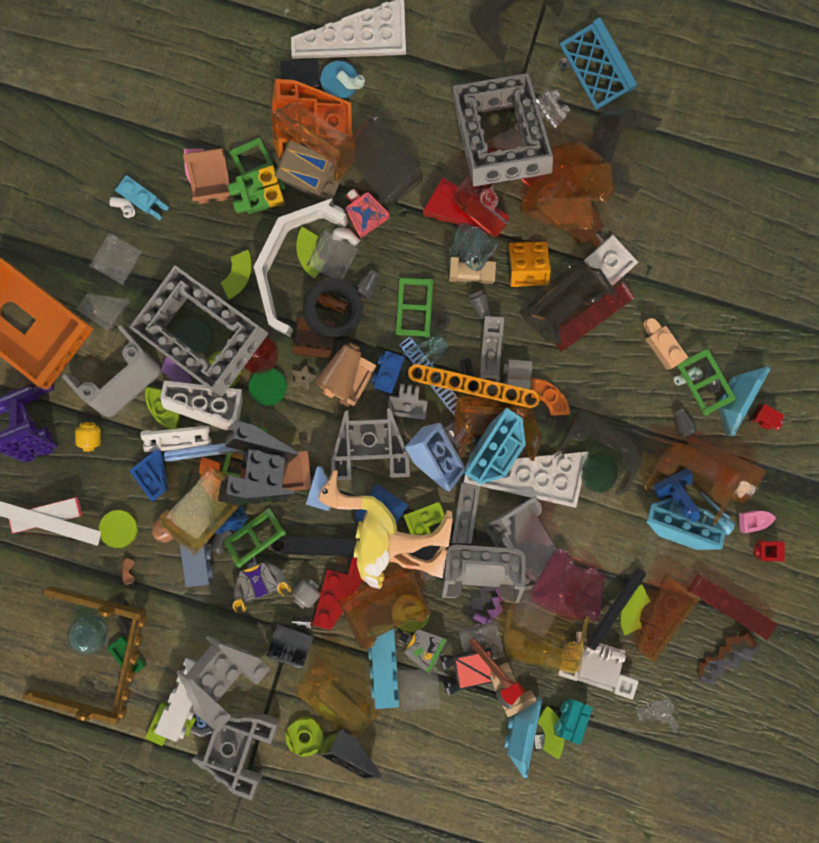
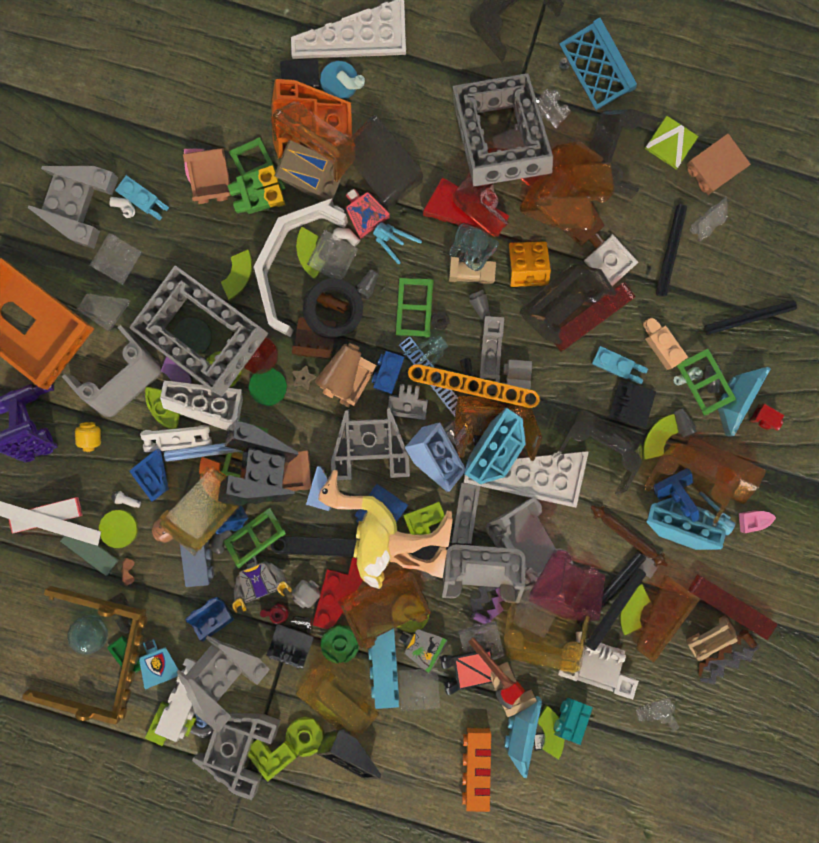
orange tile [530,378,570,416] -> none
clear green tile [581,454,618,493] -> none
red brick [753,540,785,562] -> none
none -> light grey wedge [28,166,118,249]
none -> sand green tile [60,536,119,576]
none -> white piece [111,491,141,508]
none -> medium azure torso [139,639,179,689]
none -> blue bracket [185,597,234,642]
none -> lime plate [248,740,298,782]
none -> dark red piece [260,602,290,624]
none -> green tile [320,625,359,664]
none -> medium azure plant [373,222,422,264]
none -> orange brick [462,728,491,812]
none -> black axle [577,552,646,628]
none -> reddish brown wheel [591,505,668,567]
none -> medium azure hinge [592,346,648,384]
none -> black hinge [609,381,656,428]
none -> light grey sticker [639,556,659,579]
none -> lime tile [643,414,678,459]
none -> lime tile [645,116,699,169]
none -> black axle [656,204,687,297]
none -> nougat panel [686,134,751,195]
none -> tan piece [686,615,738,661]
none -> clear hinge [690,197,727,242]
none -> black axle [704,300,797,335]

